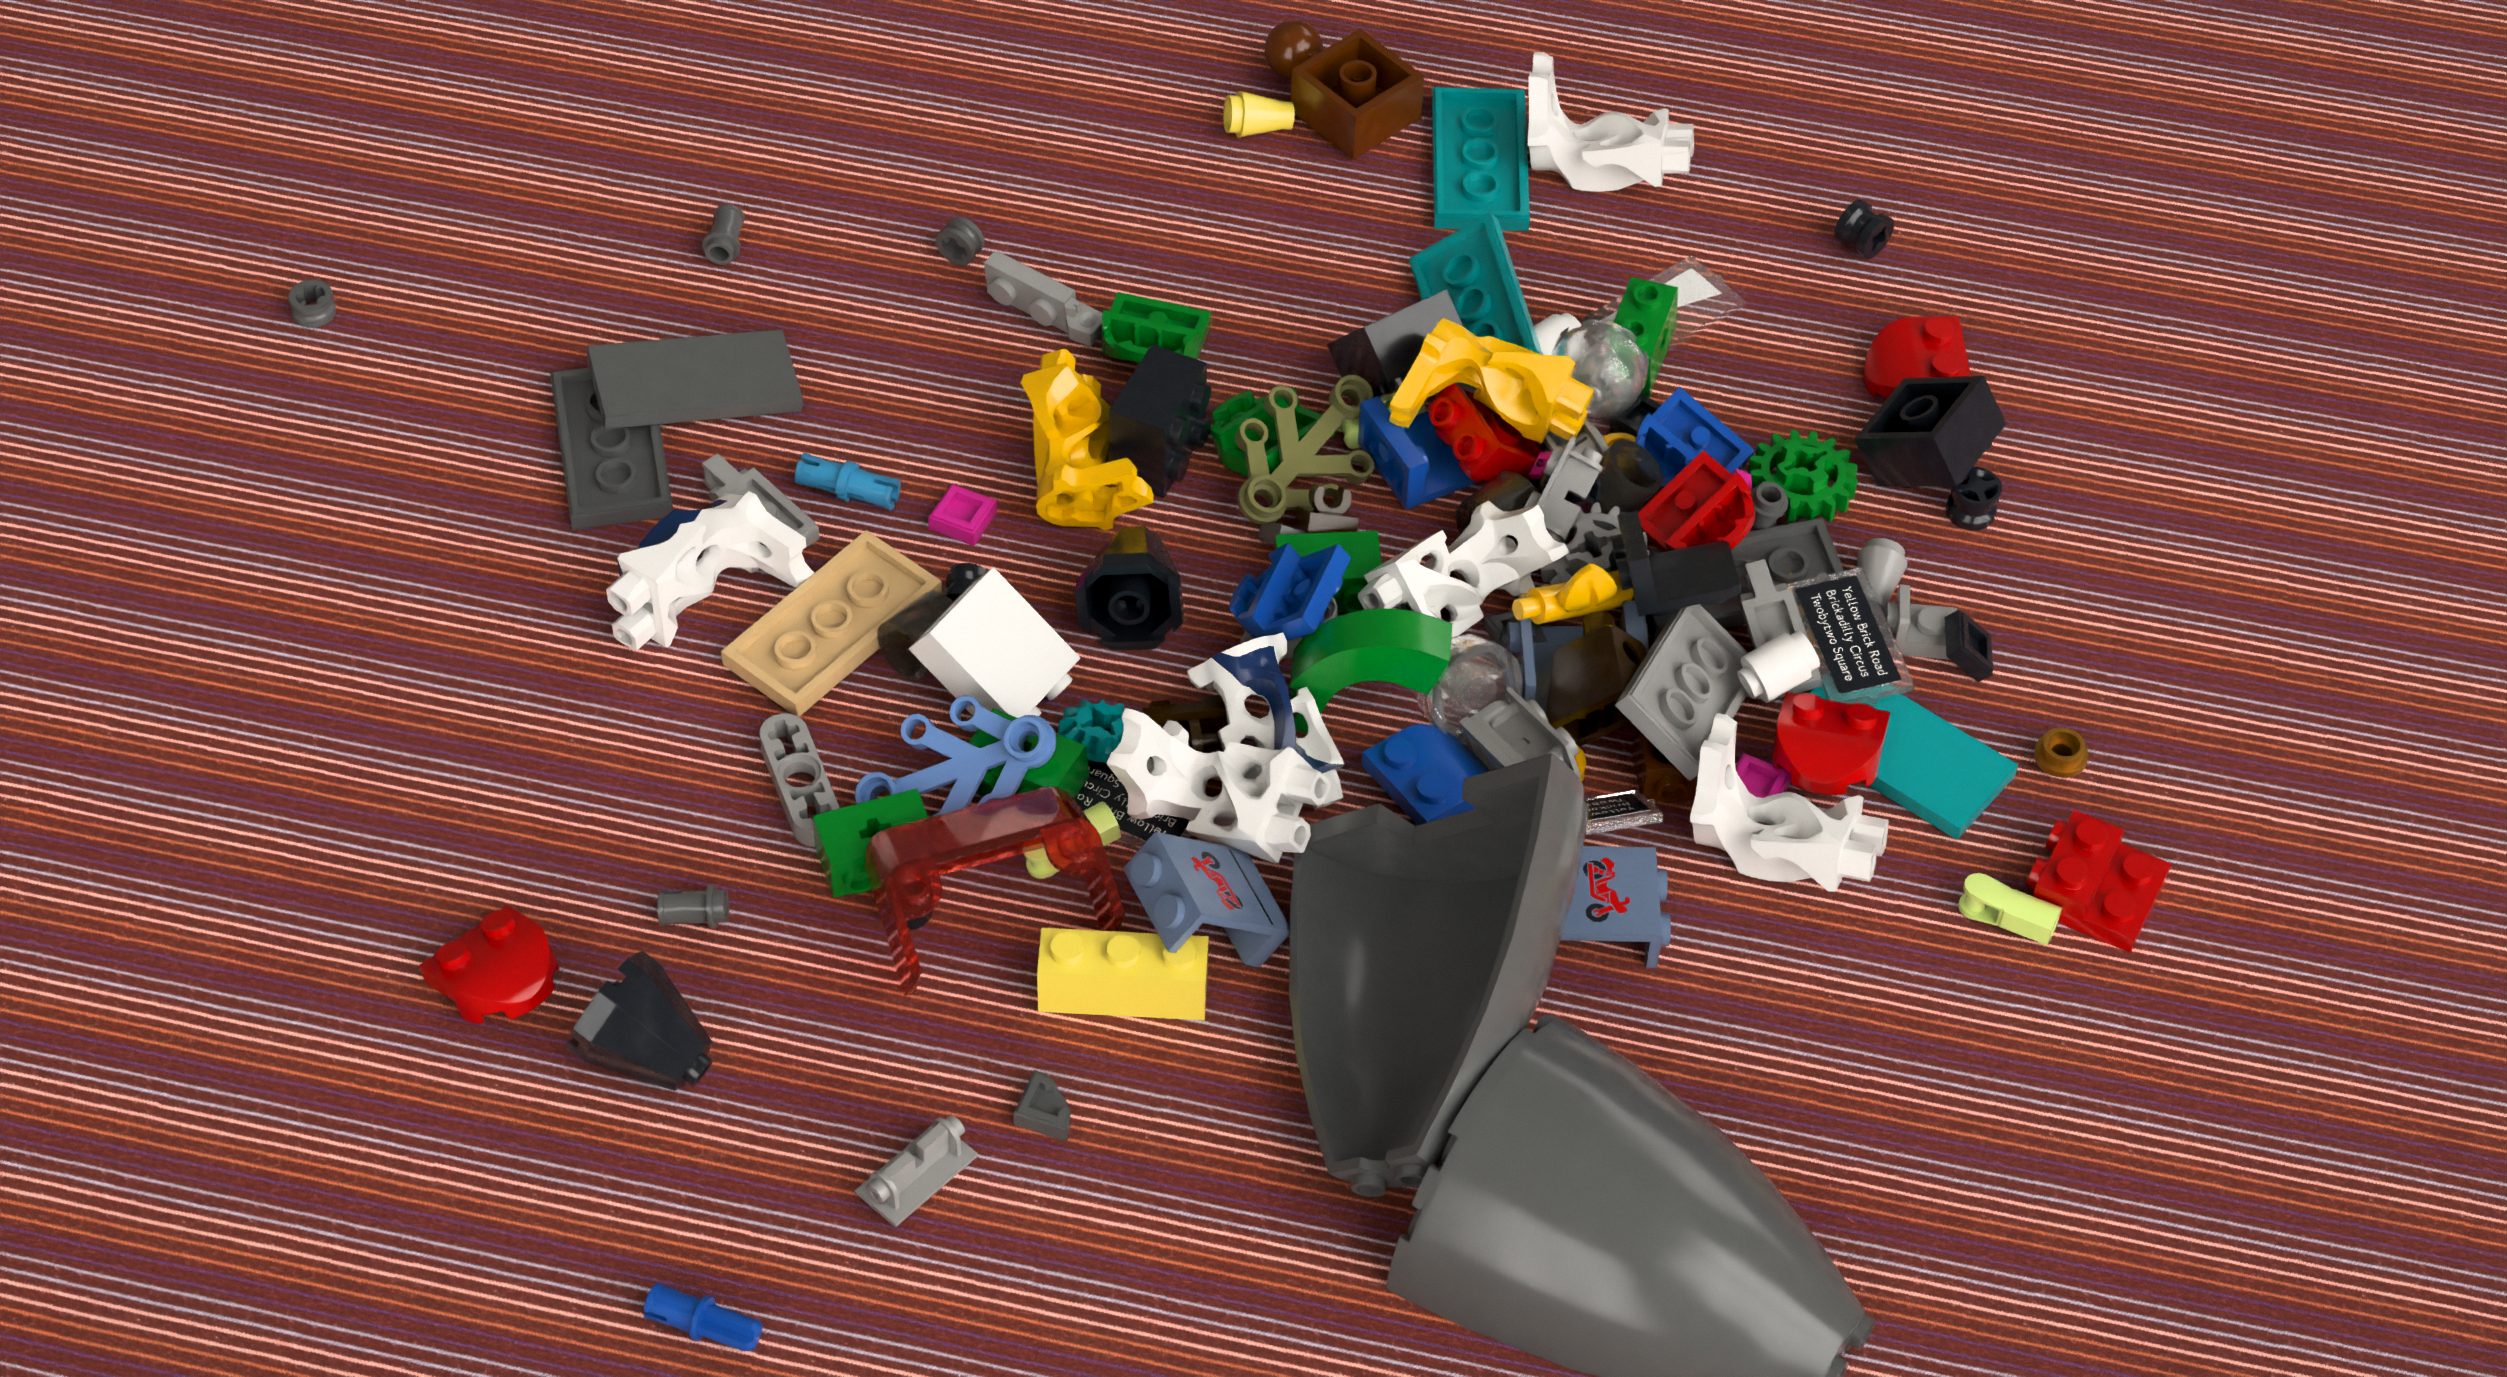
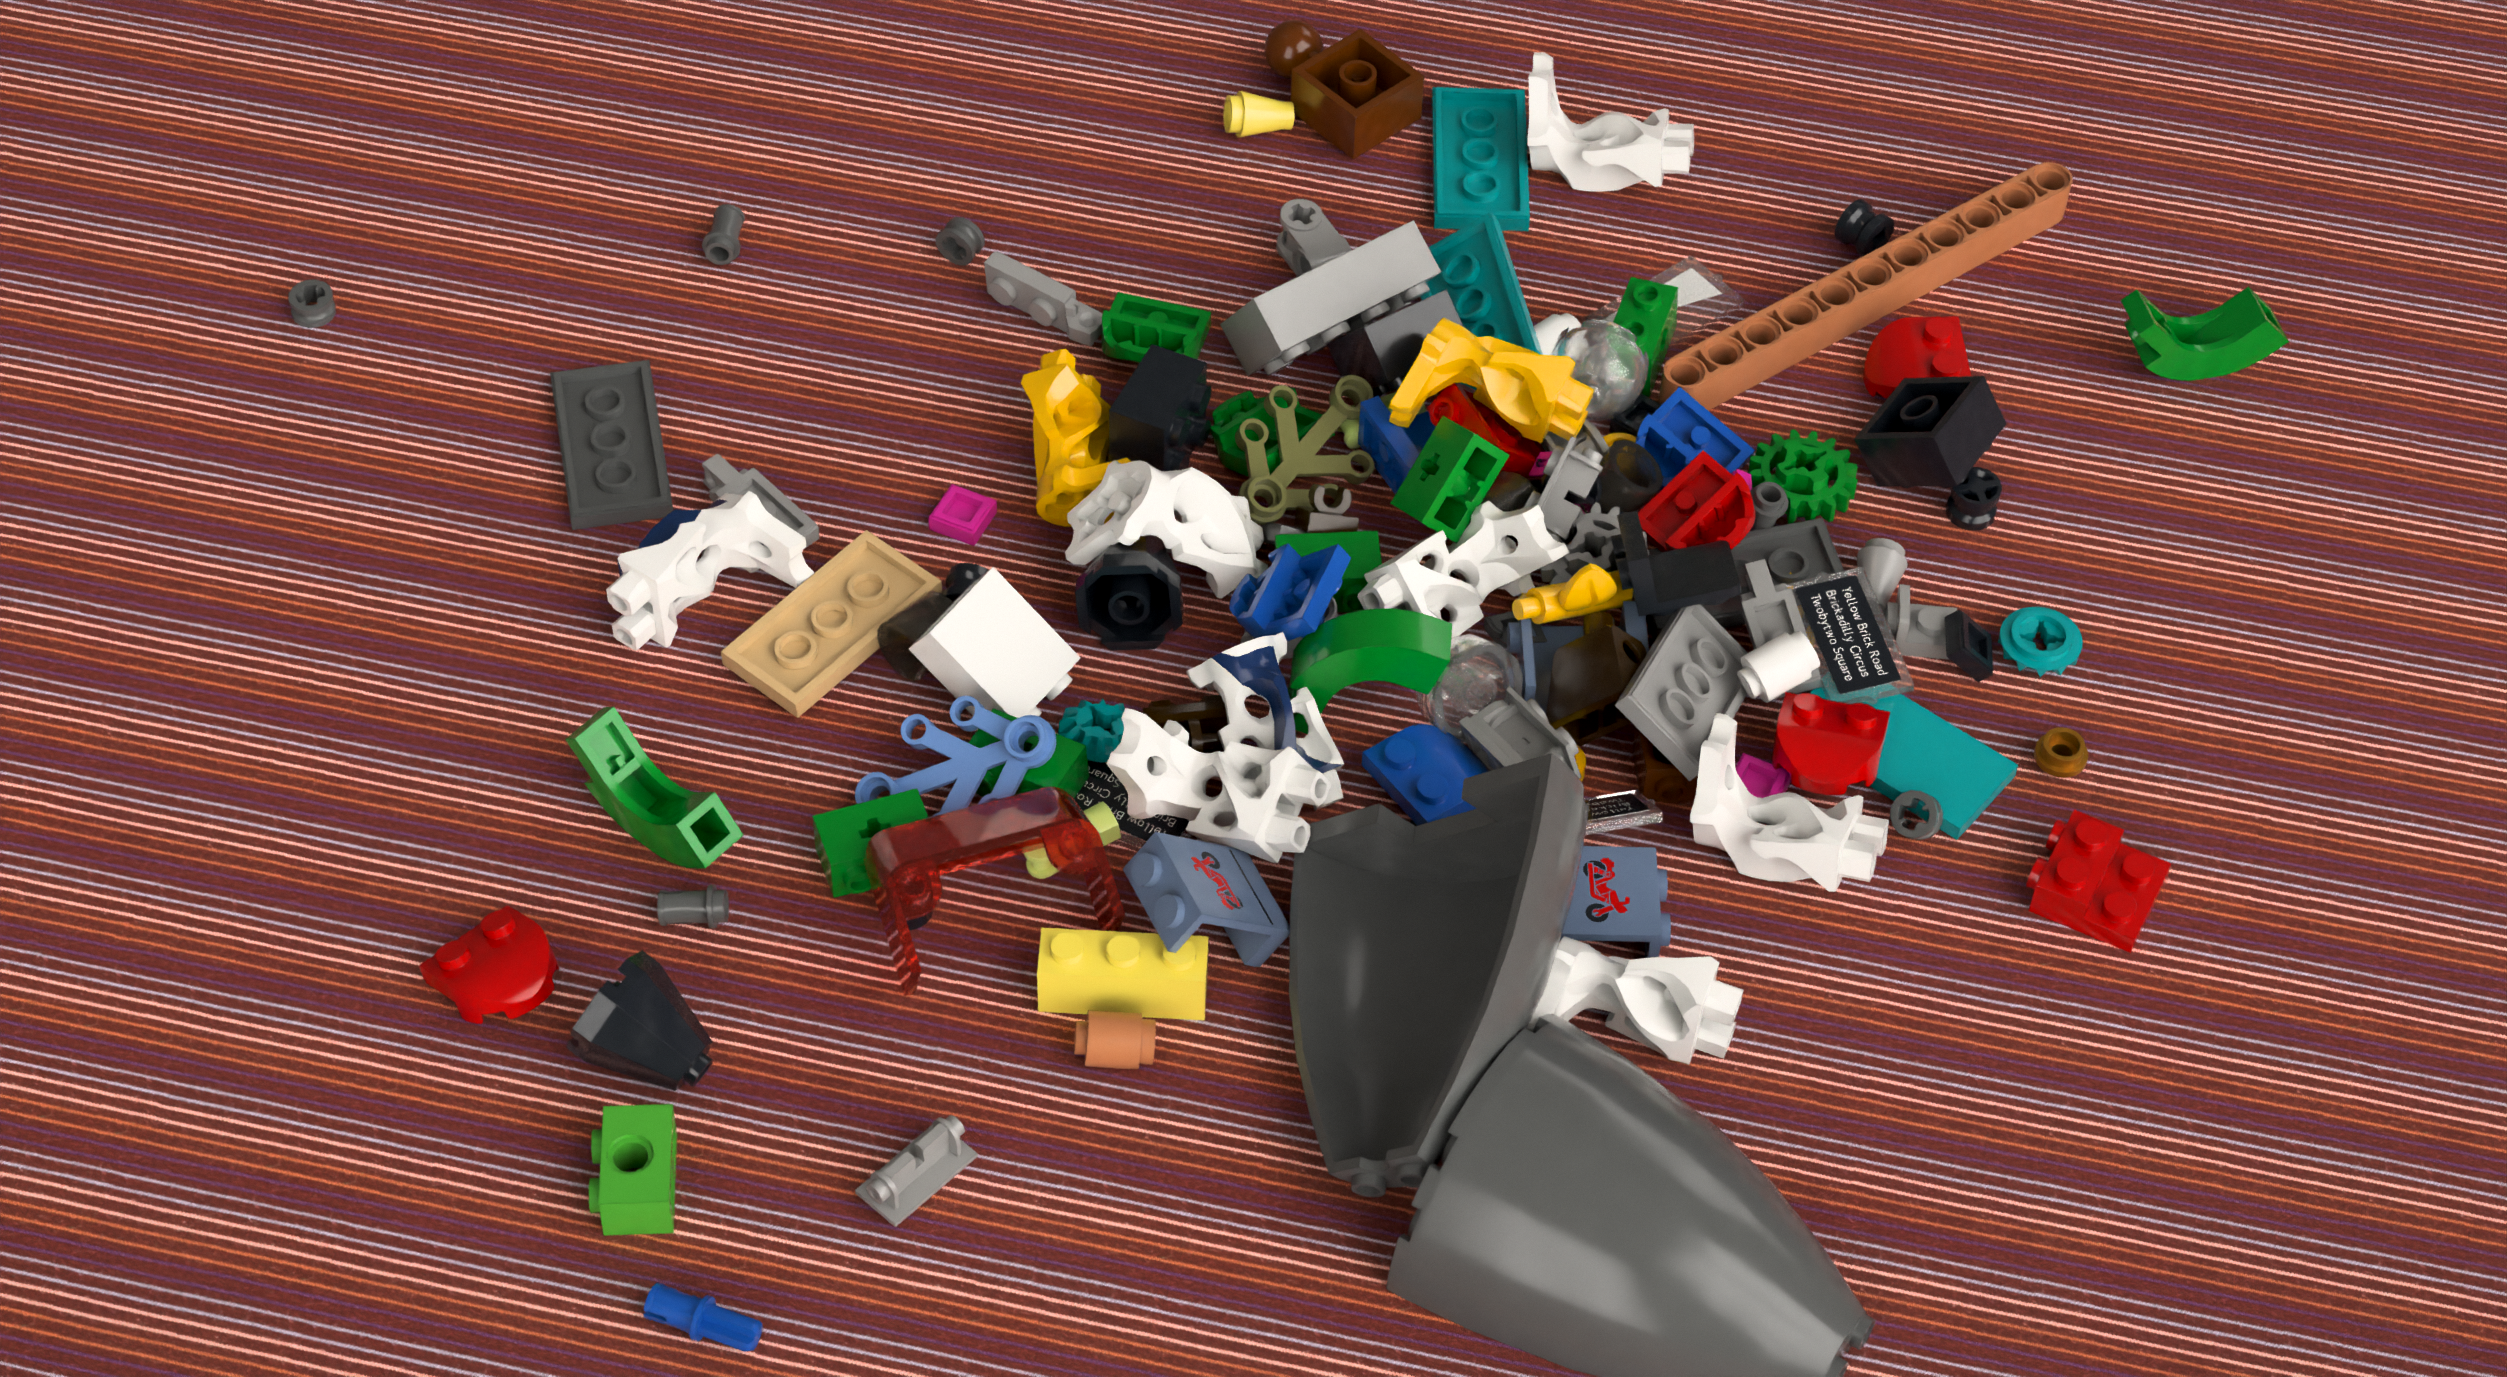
dark grey tile [586,329,803,429] -> none
light grey beam [760,713,840,847] -> none
dark azure pin [795,453,901,510] -> none
dark grey tile [1013,1070,1070,1142] -> none
yellowish green bar [1958,873,2062,945] -> none
none -> green arch [565,706,743,868]
none -> bright green brick [589,1104,677,1236]
none -> white hips [1065,460,1268,599]
none -> nougat brick [1074,1010,1156,1070]
none -> brick [1220,220,1441,376]
none -> light grey piece [1276,199,1352,277]
none -> green brick [1390,416,1510,543]
none -> white hips [1527,936,1744,1065]
none -> nougat beam [1658,162,2073,411]
none -> dark grey bush [1890,790,1943,840]
none -> teal gear [1998,607,2083,677]
none -> green arch [2121,287,2289,381]

